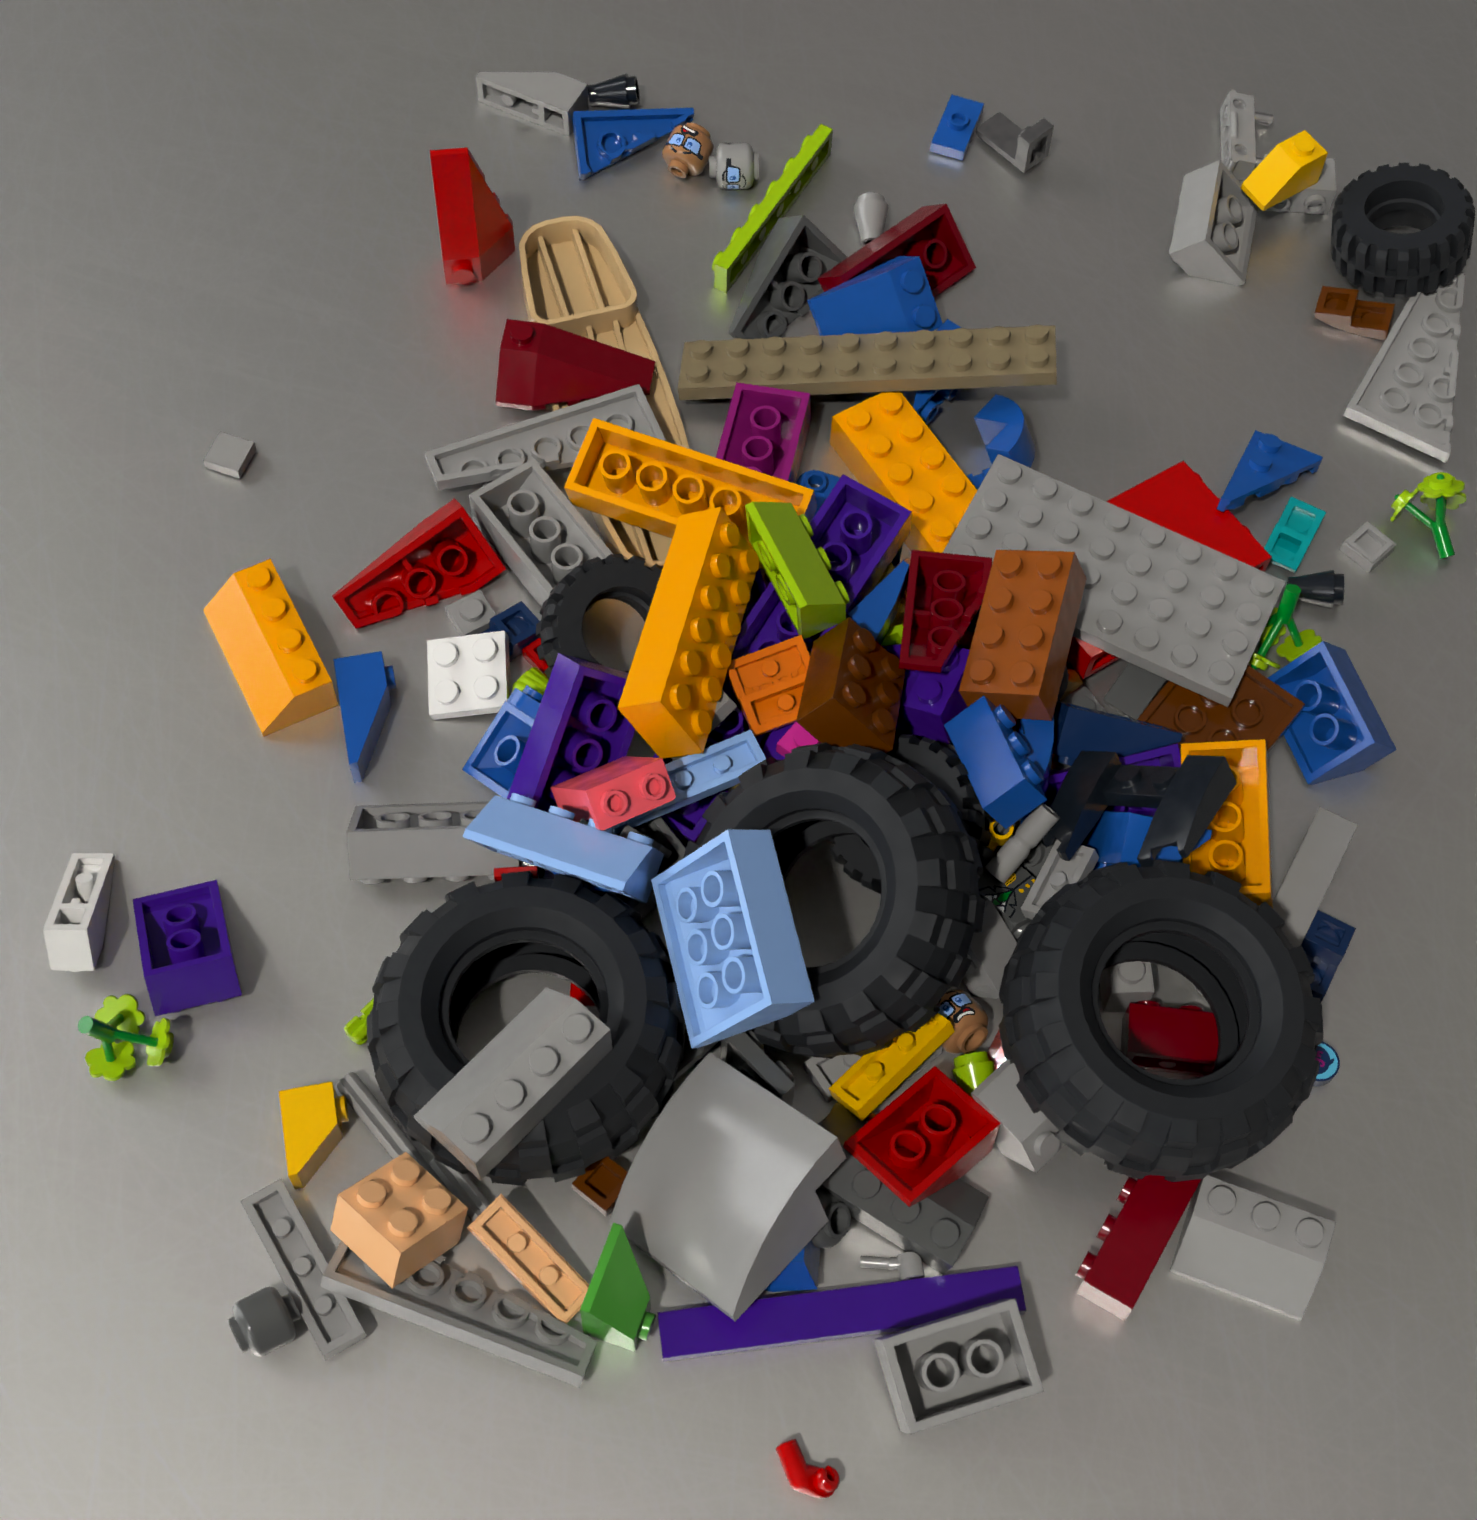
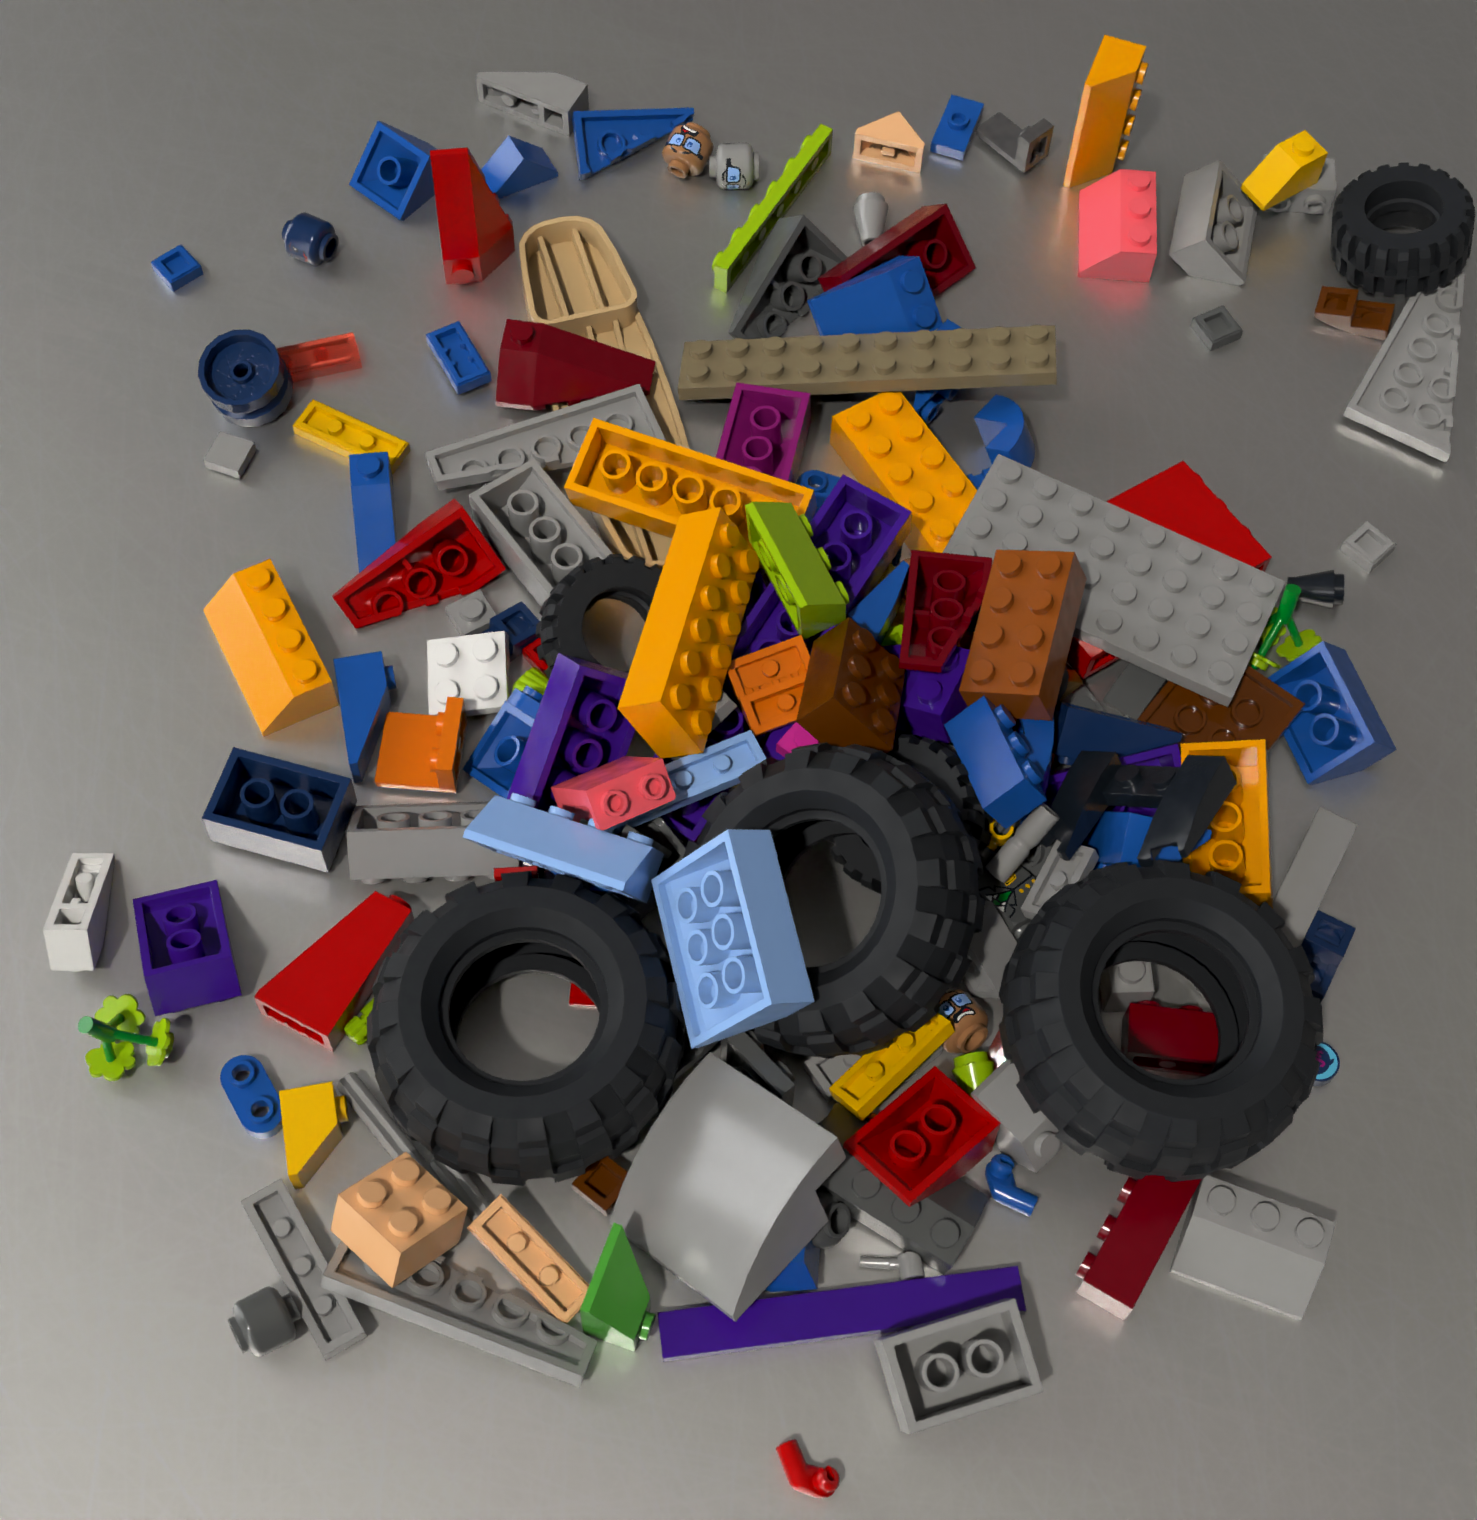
light grey slope [414,987,613,1181] -> none
black cone [588,73,640,109] -> none
blue wing [1217,430,1323,512] -> none
light grey piece [1220,89,1273,181] -> none
teal slope [1264,497,1326,573] -> none
plant [1390,472,1467,559] -> none
none -> blue tile [151,244,203,292]
none -> dark blue wheel [198,329,293,427]
none -> dark blue brick [202,747,357,872]
none -> blue plate [220,1055,283,1139]
none -> red slope [254,891,414,1052]
none -> clear red tile [277,332,362,383]
none -> dark blue head [282,212,339,266]
none -> yellow tile [293,399,411,475]
none -> blue slope [349,121,438,221]
none -> blue slope [349,451,397,573]
none -> orange bracket [375,697,468,793]
none -> blue plate [426,321,492,395]
none -> blue slope [481,135,558,199]
none -> light nougat slope [853,111,925,173]
none -> blue arm [985,1154,1038,1217]
none -> light orange slope [1063,35,1149,188]
none -> coral slope [1078,169,1157,283]
none -> dark grey tile [1191,305,1243,351]

